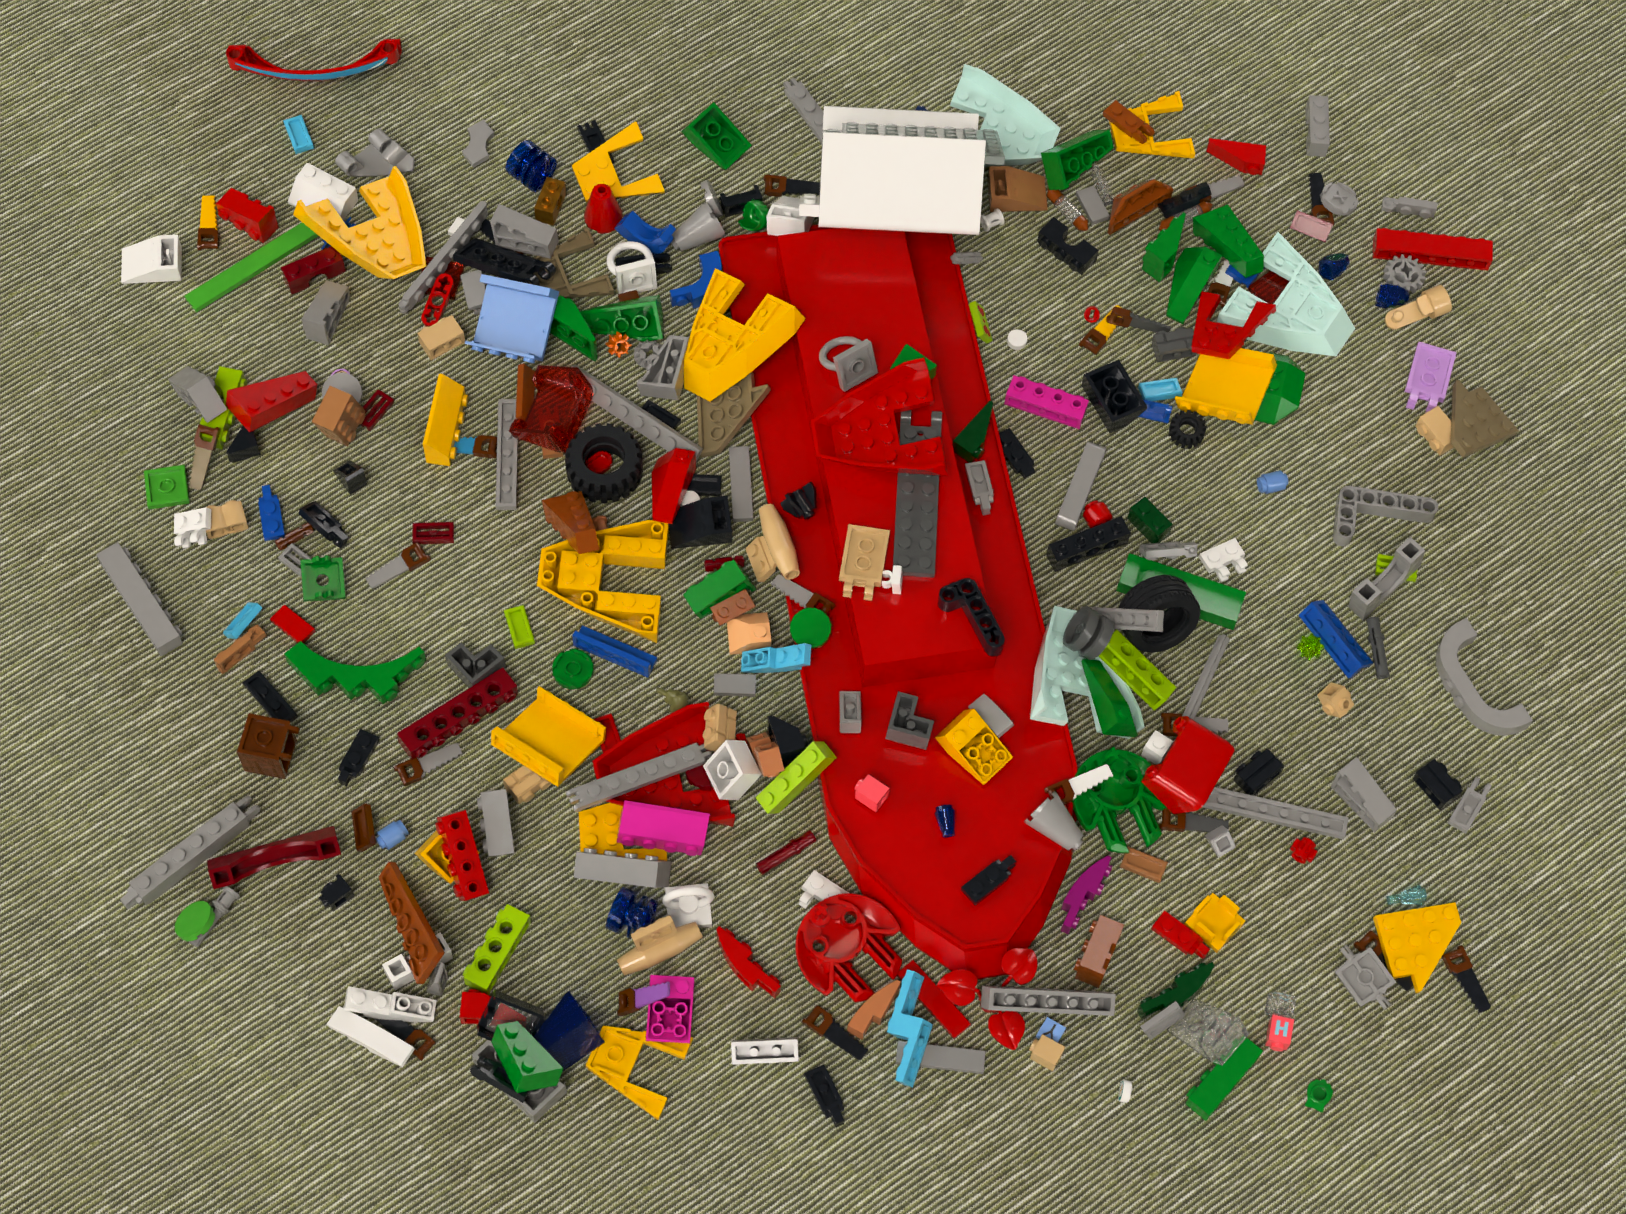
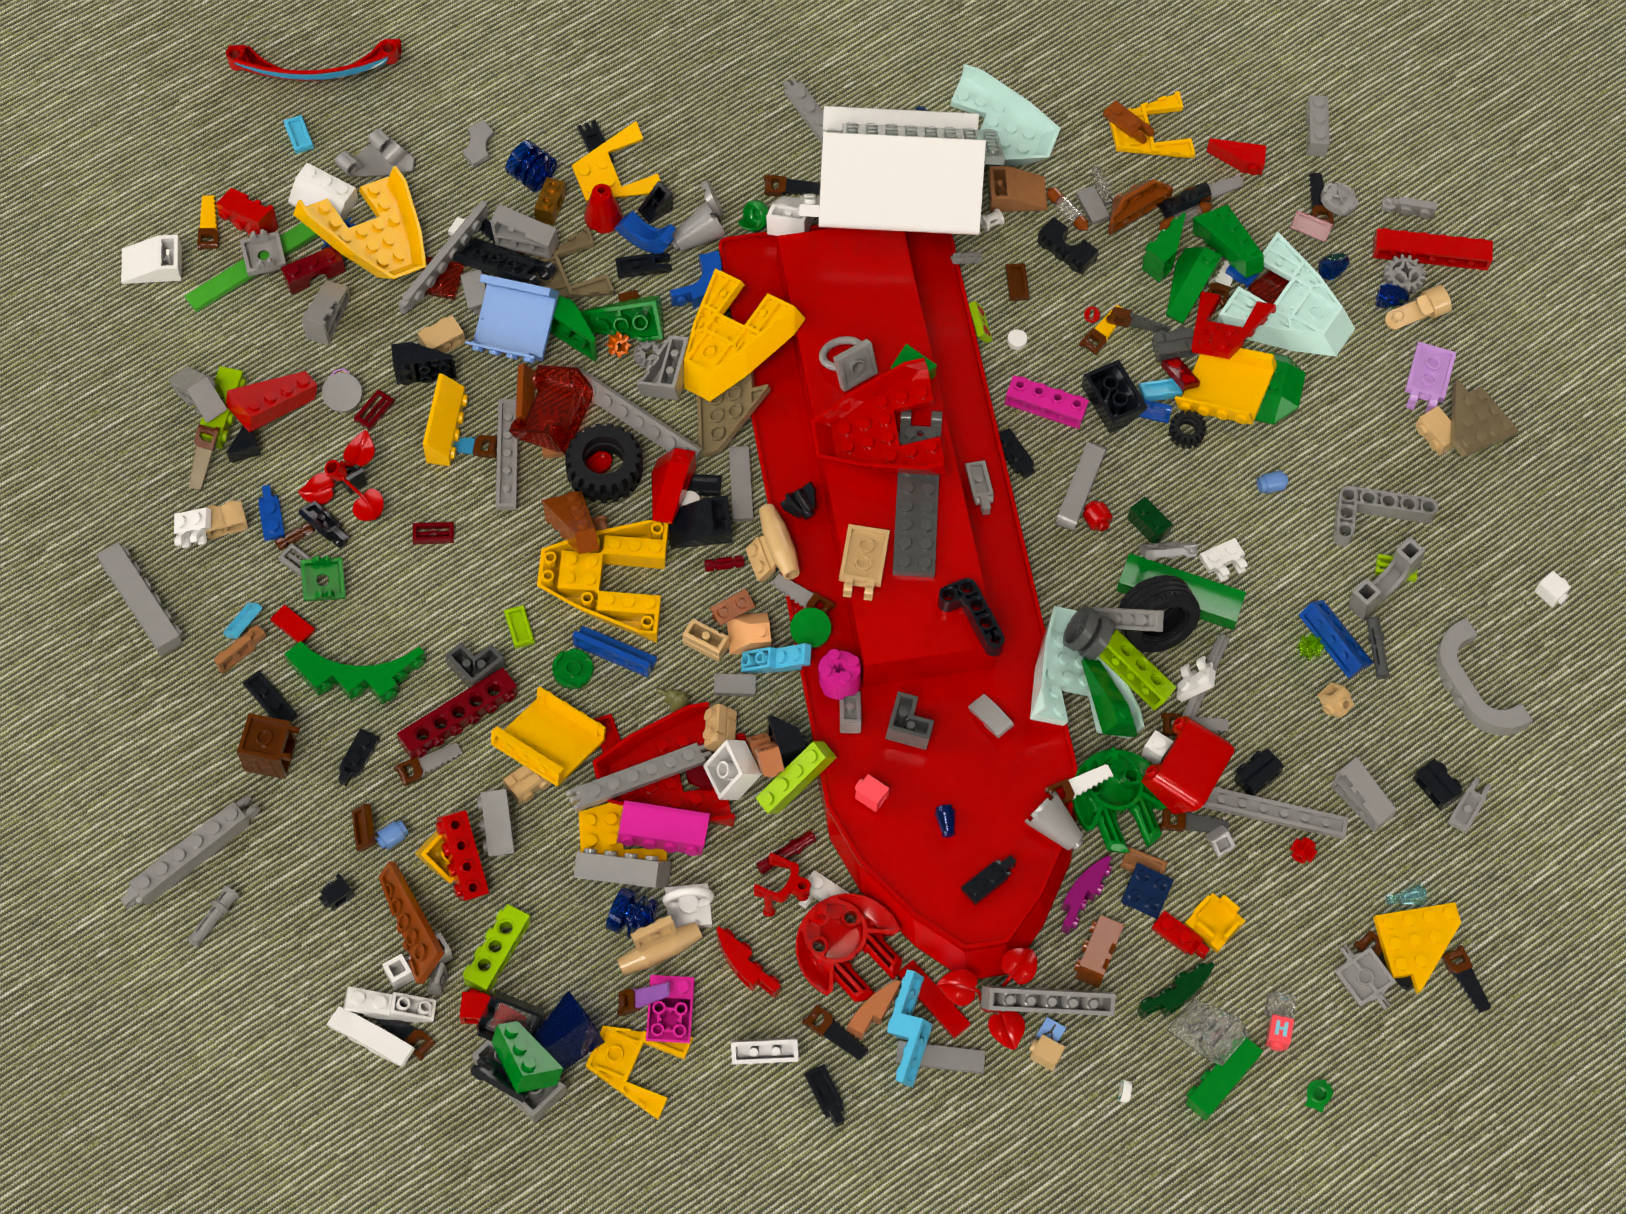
bright green tile [144,465,190,510] -> none
bright green tile [175,901,215,942] -> none
dark red arch [207,826,341,889] -> none
medium nougat brick [312,386,365,447] -> none
piece [365,543,431,589] -> none
red beam [421,273,455,327] -> none
white tile [606,241,657,294] -> none
black tile [642,400,681,430] -> none
green slope [681,102,752,170] -> none
green wedge [683,559,757,619] -> none
black hinge [719,185,763,217] -> none
white tile [882,565,903,594] -> none
yellow slope [935,708,1013,785] -> none
dark green slope [952,401,993,463] -> none
green wedge [1041,129,1114,190] -> none
black brick [1046,516,1131,572] -> none
light grey tile [1140,1001,1186,1040] -> none
none -> light grey piece [240,229,286,277]
none -> red plant [298,430,384,521]
none -> black slope [391,342,457,385]
none -> black slope [637,181,673,223]
none -> tan brick [683,619,729,662]
none -> red piece [753,852,811,917]
none -> dark pink brick [818,649,861,700]
none -> reddish brown tile [1005,263,1029,301]
none -> dark blue hinge [1121,863,1174,919]
none -> dark red tile [1161,357,1200,391]
none -> white plate [1176,656,1216,702]
none -> white brick [1534,571,1571,608]

